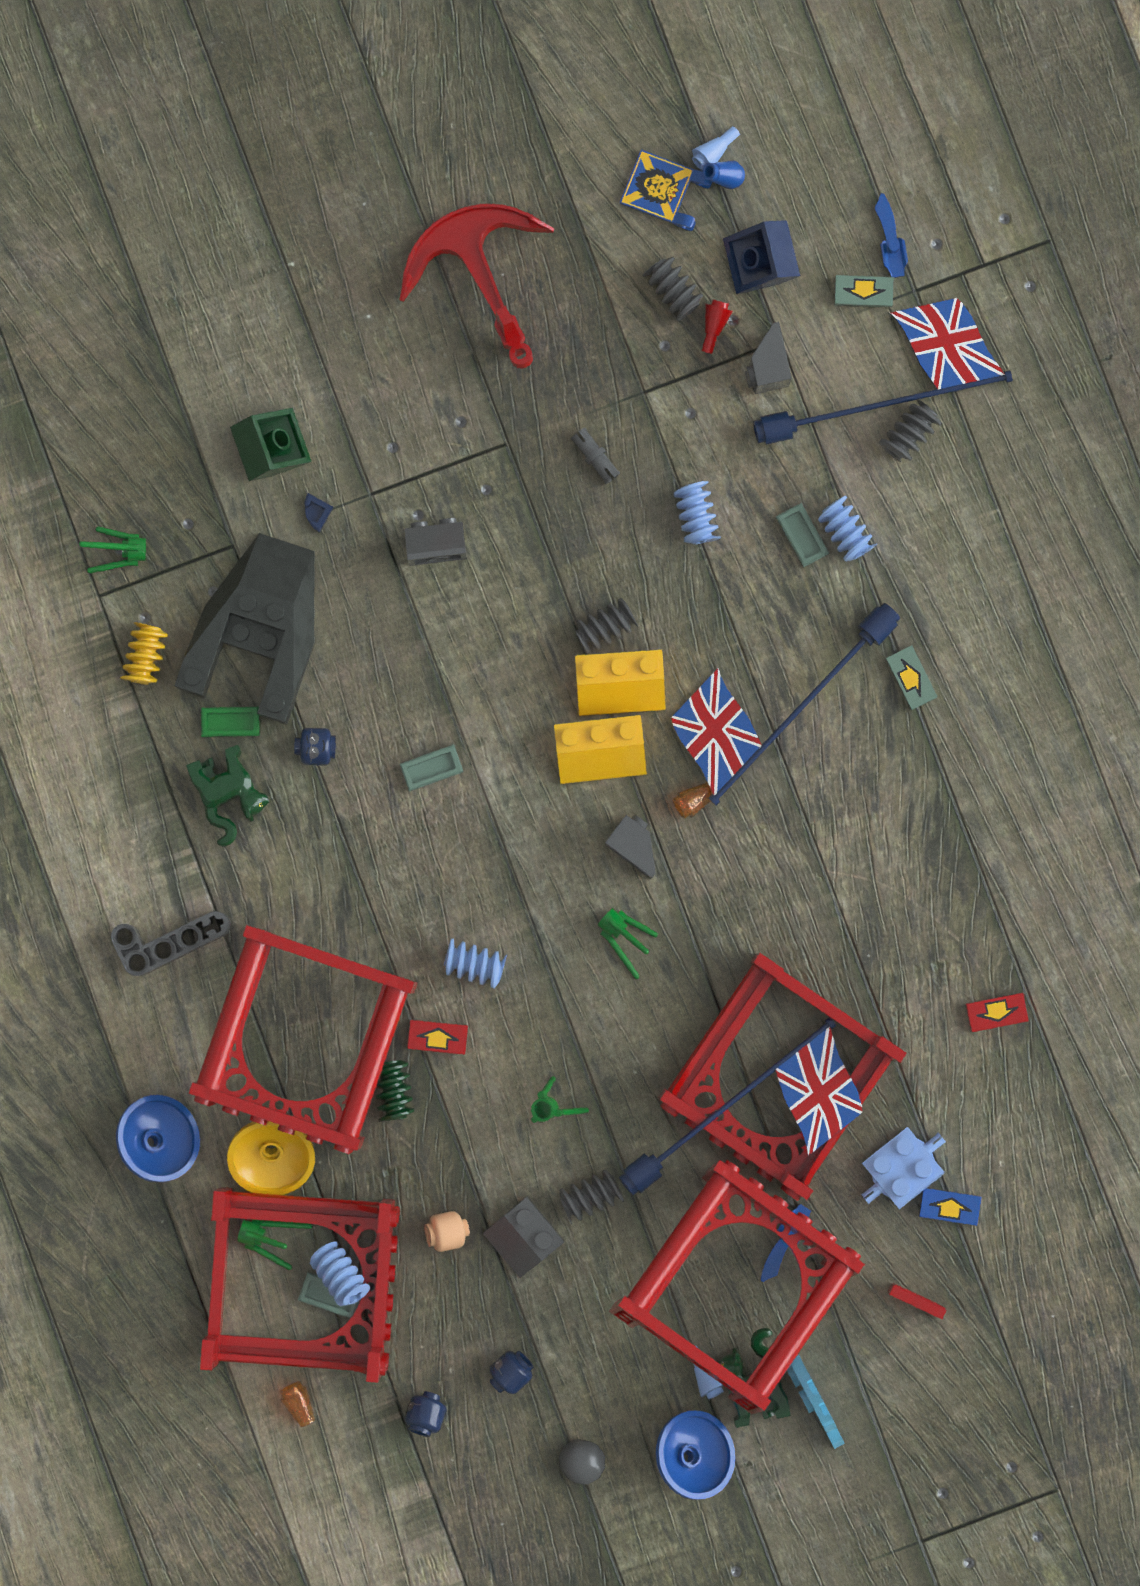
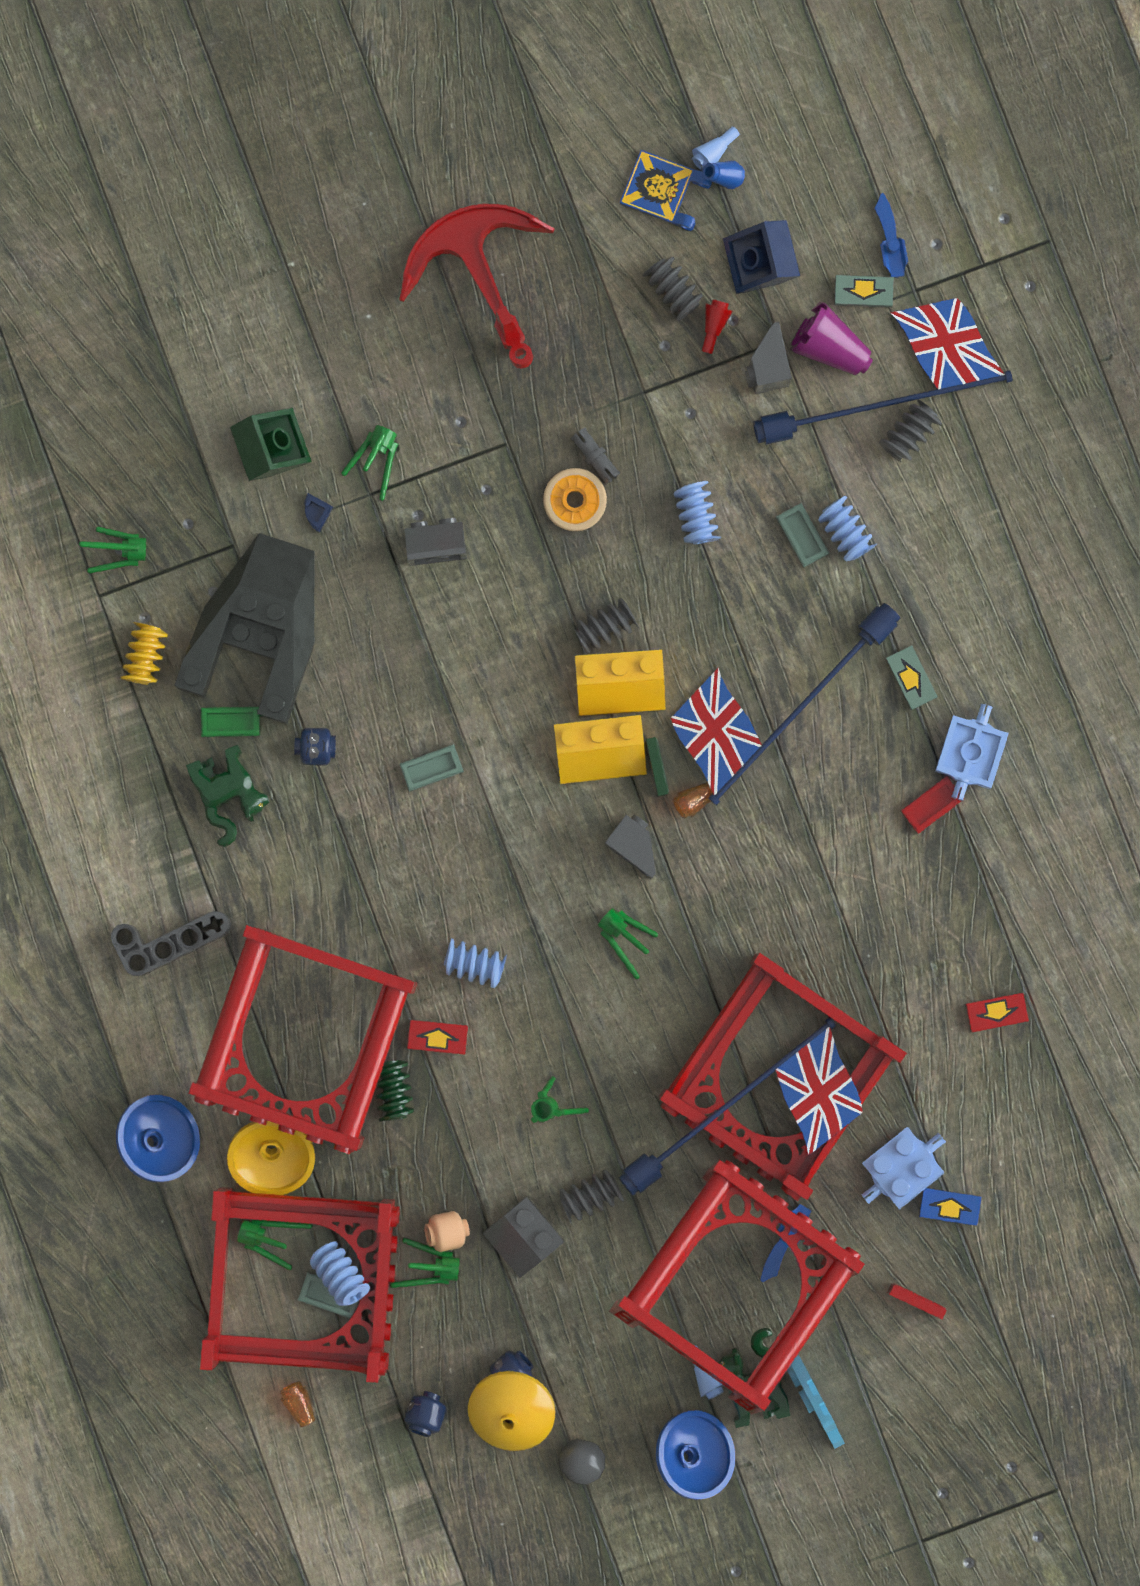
none -> green plant [341,425,398,501]
none -> green plant [390,1238,460,1288]
none -> yellow dish [468,1371,556,1451]
none -> wheel [543,468,607,531]
none -> dark green tile [645,737,669,797]
none -> magenta cone [790,302,873,376]
none -> red tile [900,776,964,834]
none -> light blue plate [935,704,1009,801]

